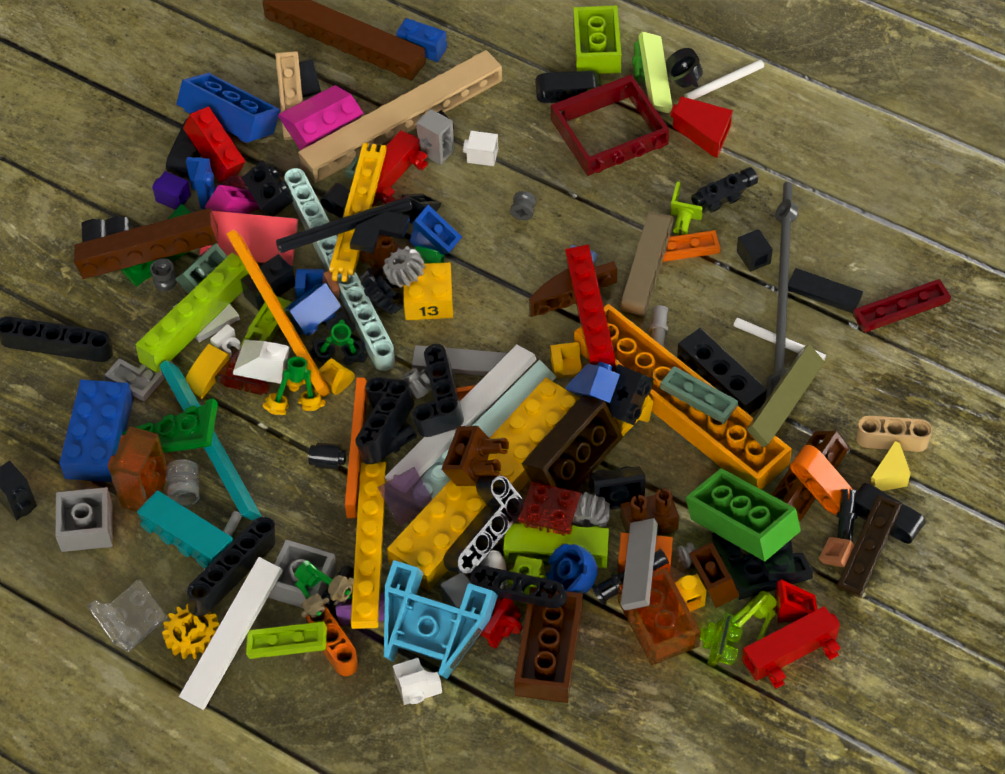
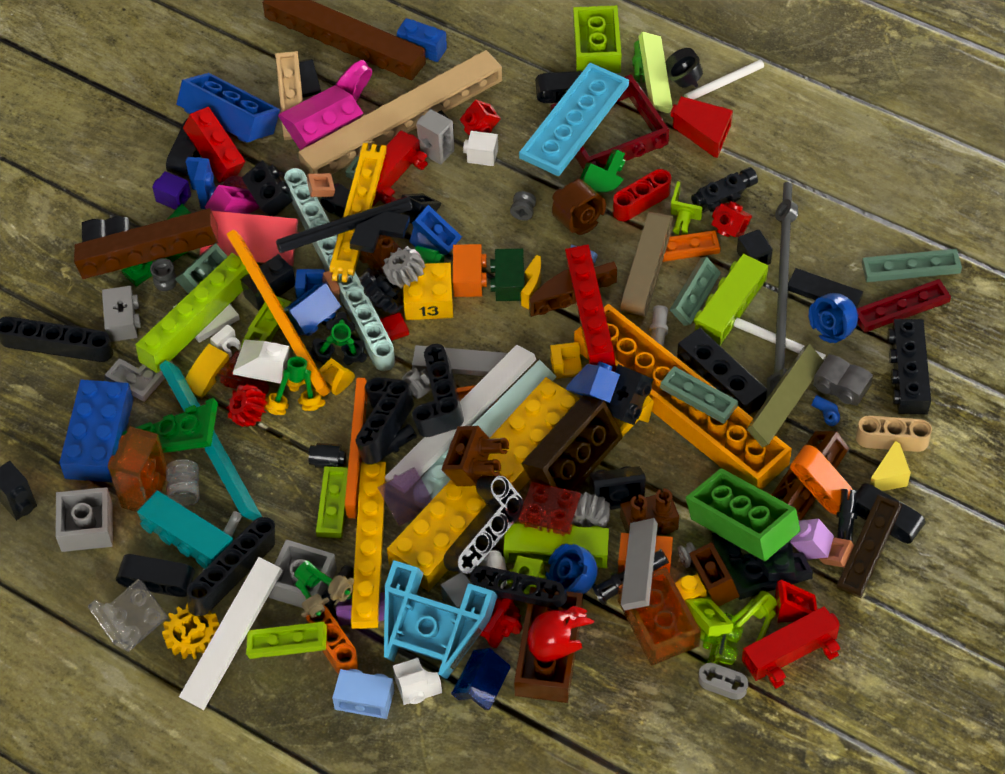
none -> light grey brick [102,286,141,342]
none -> black beam [116,554,195,597]
none -> red gear [226,384,268,427]
none -> nougat plate [307,173,335,197]
none -> lime plate [316,466,348,538]
none -> light blue brick [332,669,394,719]
none -> dark pink piece [336,60,372,101]
none -> red tile [380,312,409,341]
none -> clear blue panel [451,648,511,710]
none -> orange brick [453,244,487,297]
none -> red brick [459,99,501,136]
none -> dark green brick [490,248,524,301]
none -> medium azure plate [519,63,629,176]
none -> yellow slope [521,255,541,309]
none -> red helmet [527,606,594,662]
none -> reddish brown brick [552,178,606,235]
none -> green brick [580,149,625,192]
none -> red beam [613,169,671,221]
none -> sand green plate [670,257,721,326]
none -> lime plate [684,597,733,636]
none -> lime brick [693,254,768,346]
none -> light grey beam [698,663,749,700]
none -> red brick [711,201,752,237]
none -> lavender brick [791,519,834,560]
none -> blue cylinder [808,293,858,343]
none -> blue arm [811,395,840,426]
none -> flat silver brick [813,354,873,406]
none -> sand green plate [862,249,962,282]
none -> black brick [887,319,931,415]

